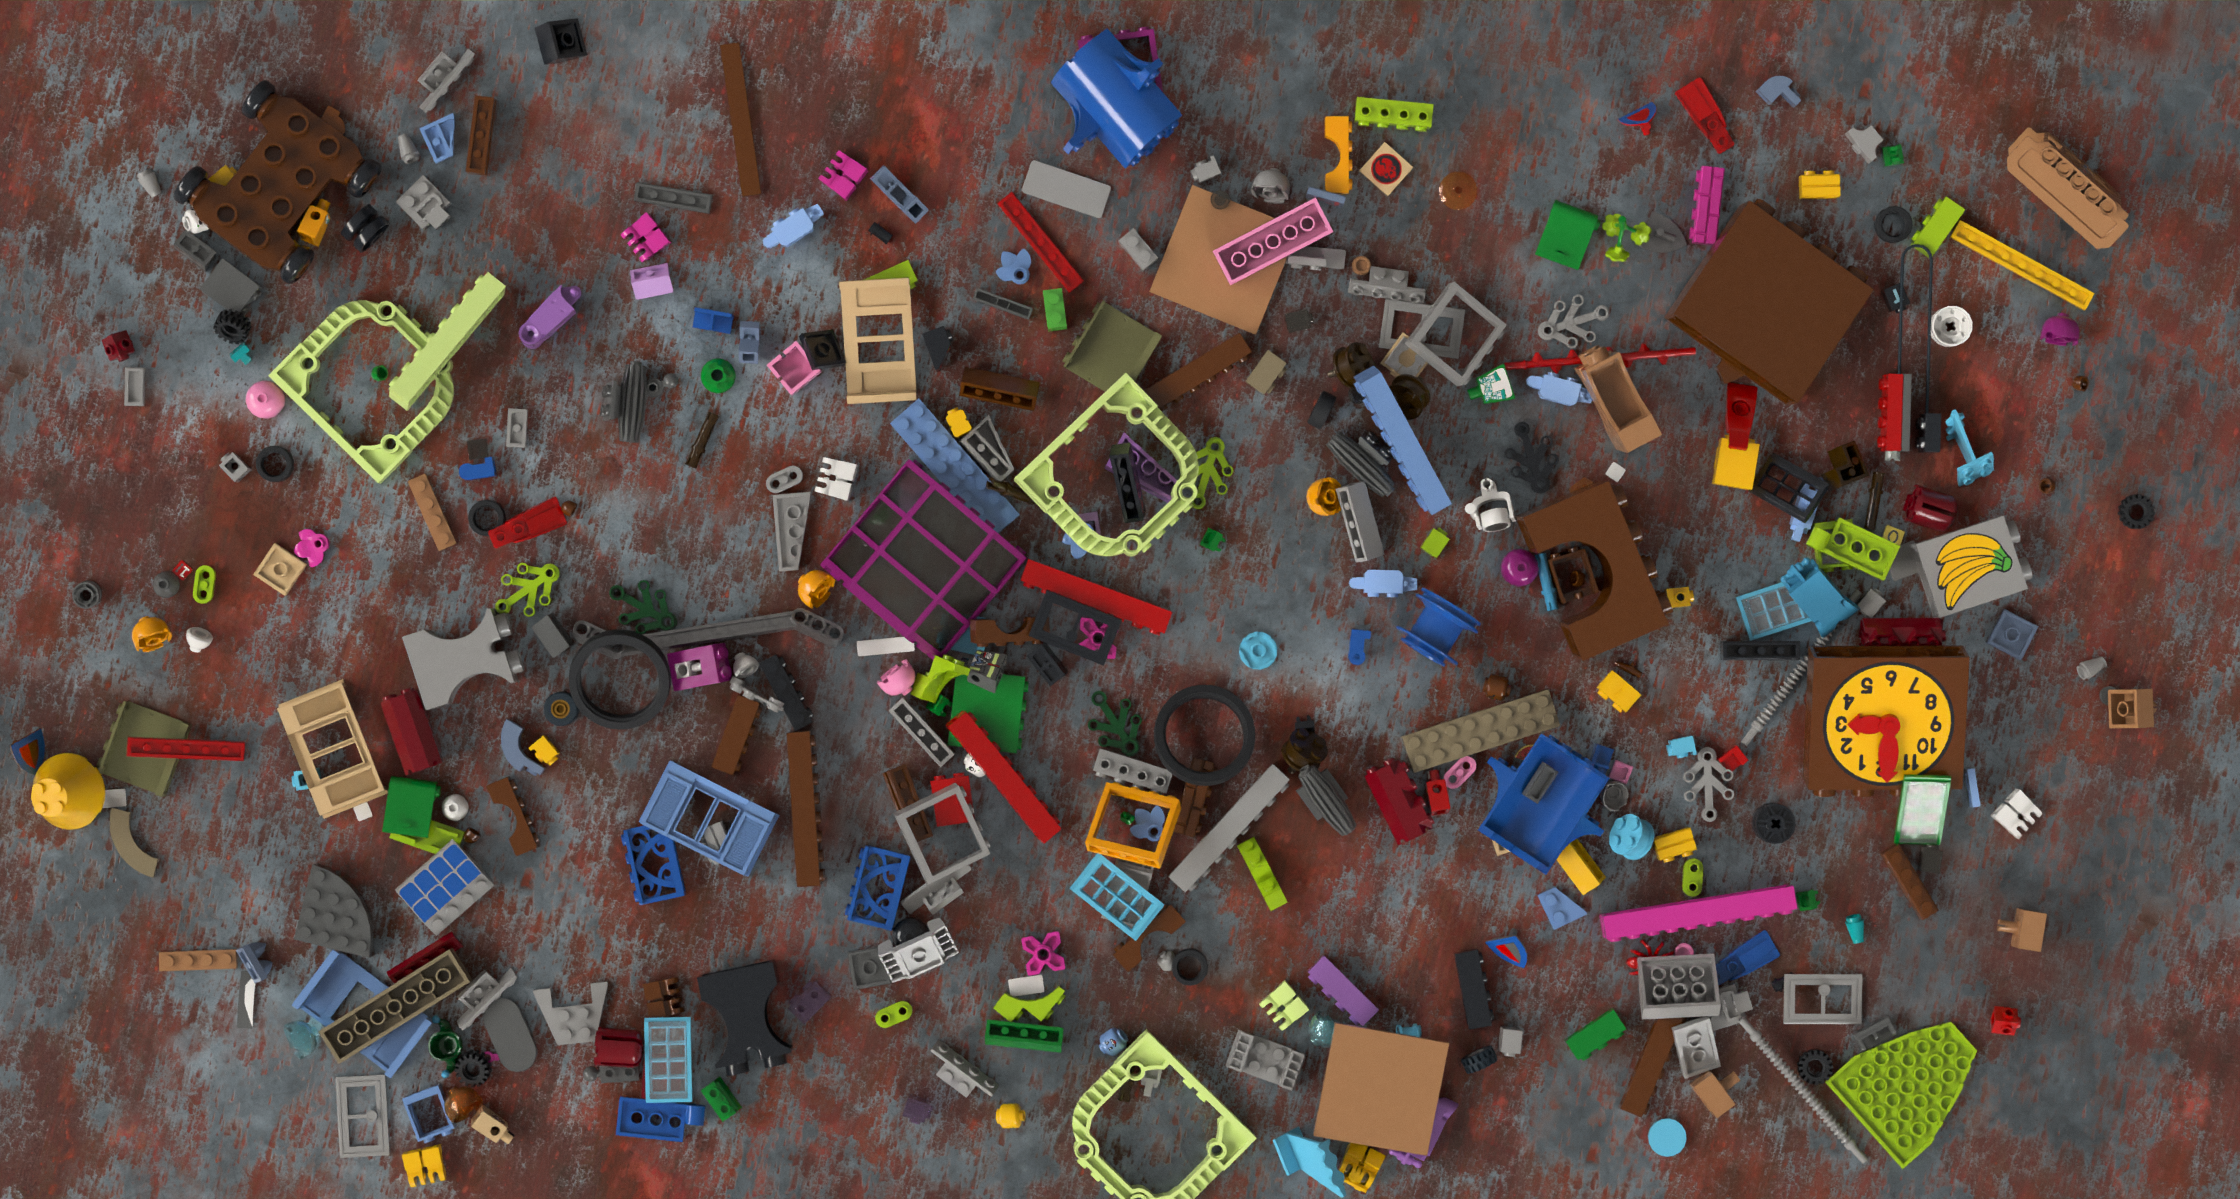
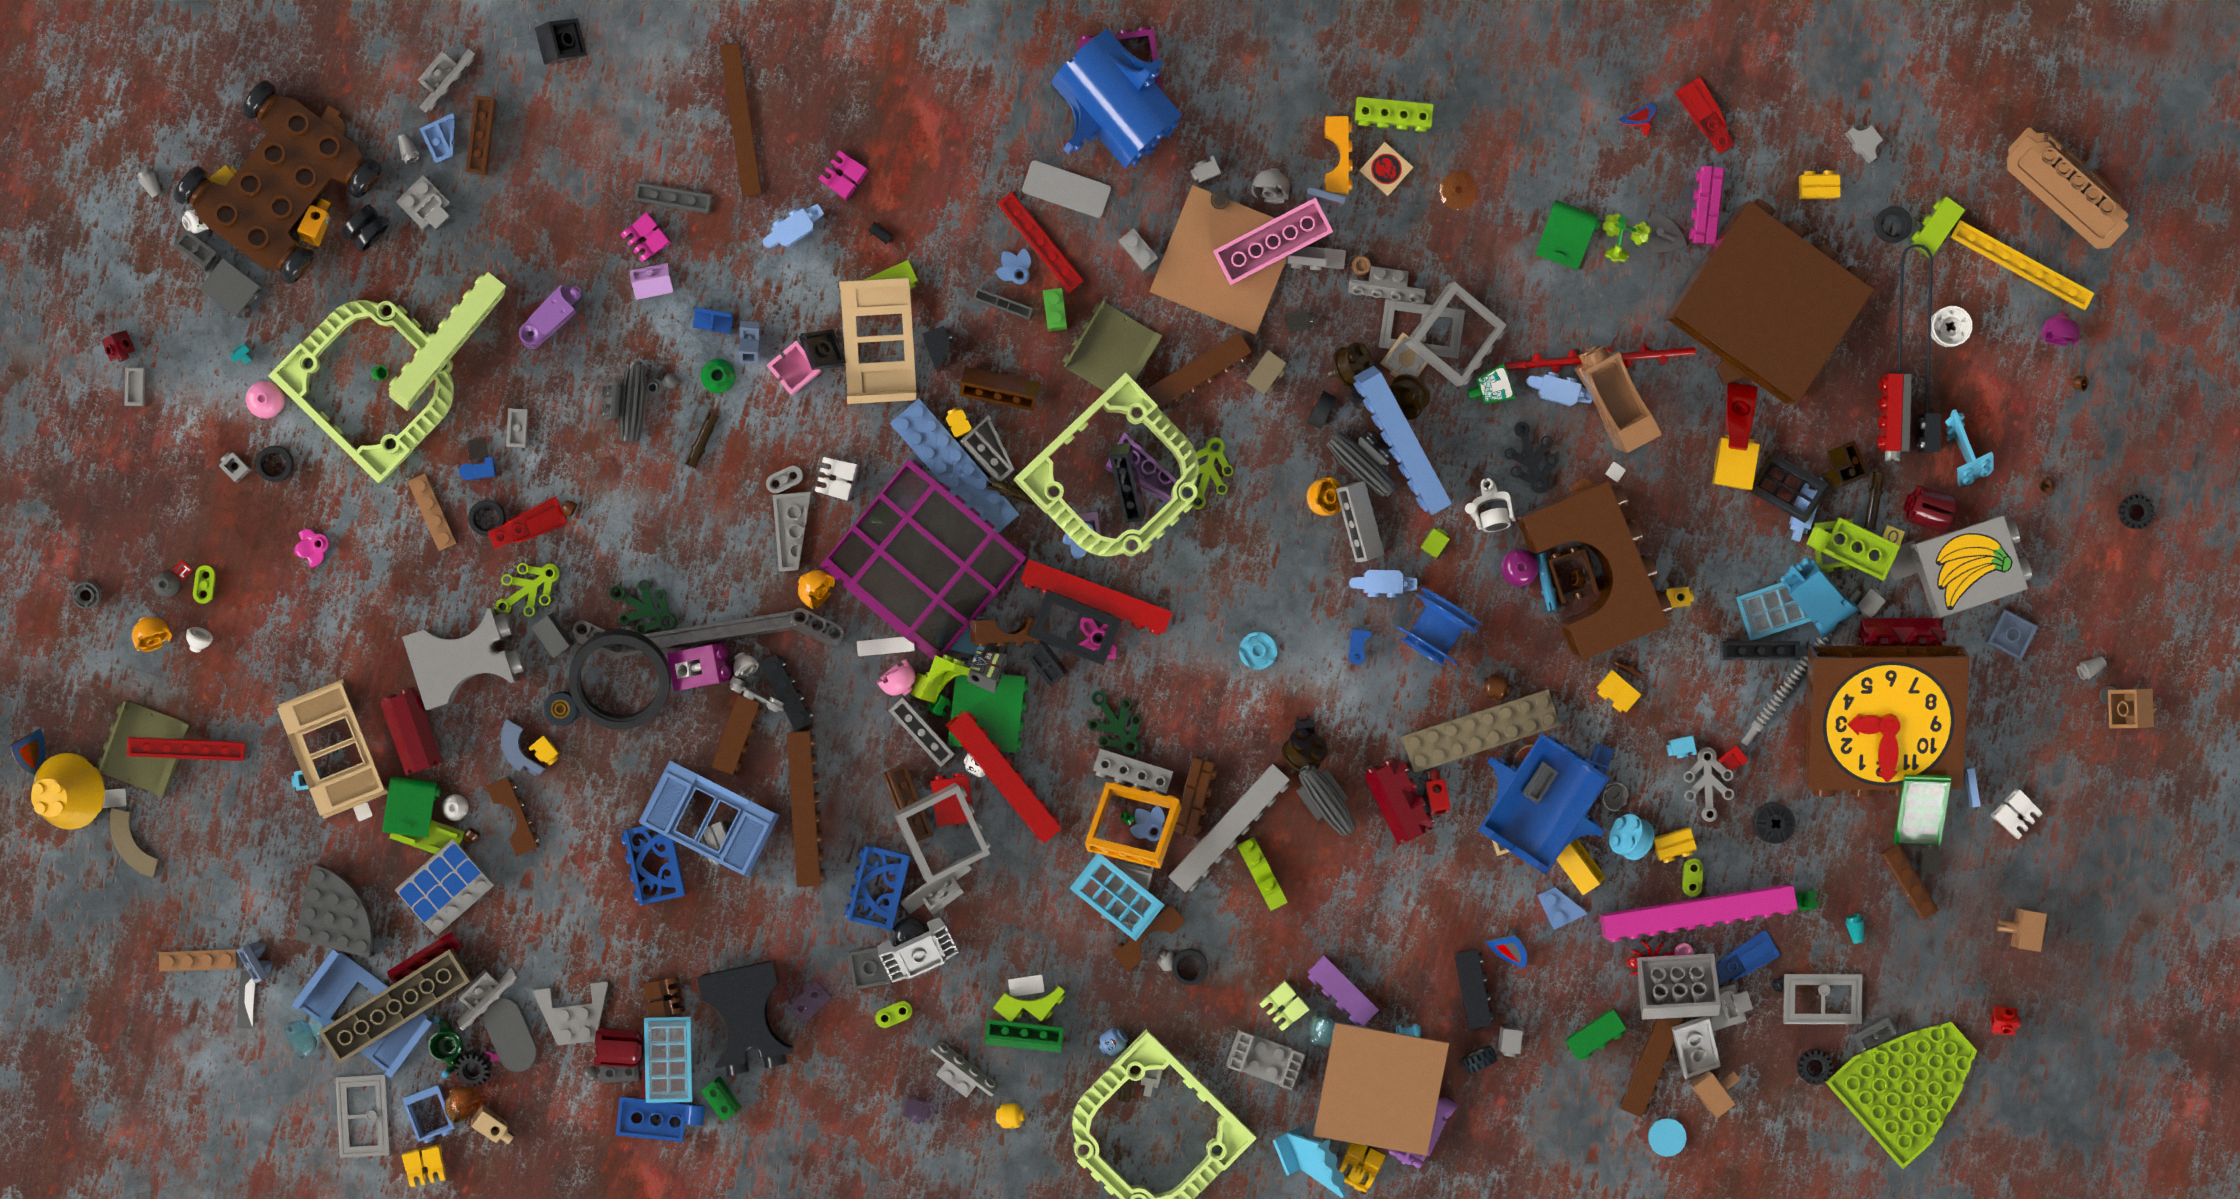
black tyre [213,309,252,344] -> none
tan tile [253,543,307,596] -> none
sand blue arch [870,165,929,224] -> none
dark pink plant [1021,931,1065,976] -> none
black tyre [1154,685,1255,786] -> none
green tile [1199,528,1226,552] -> none
bright pink plate [1443,756,1476,789] -> none
light grey plant [1538,295,1610,349] -> none
bright pink tile [1608,760,1633,785] -> none
light grey hose [1738,1016,1868,1164] -> none
sand blue brick [1755,76,1801,108] -> none
green tile [1881,144,1904,167] -> none
black brick [1881,283,1910,314] -> none

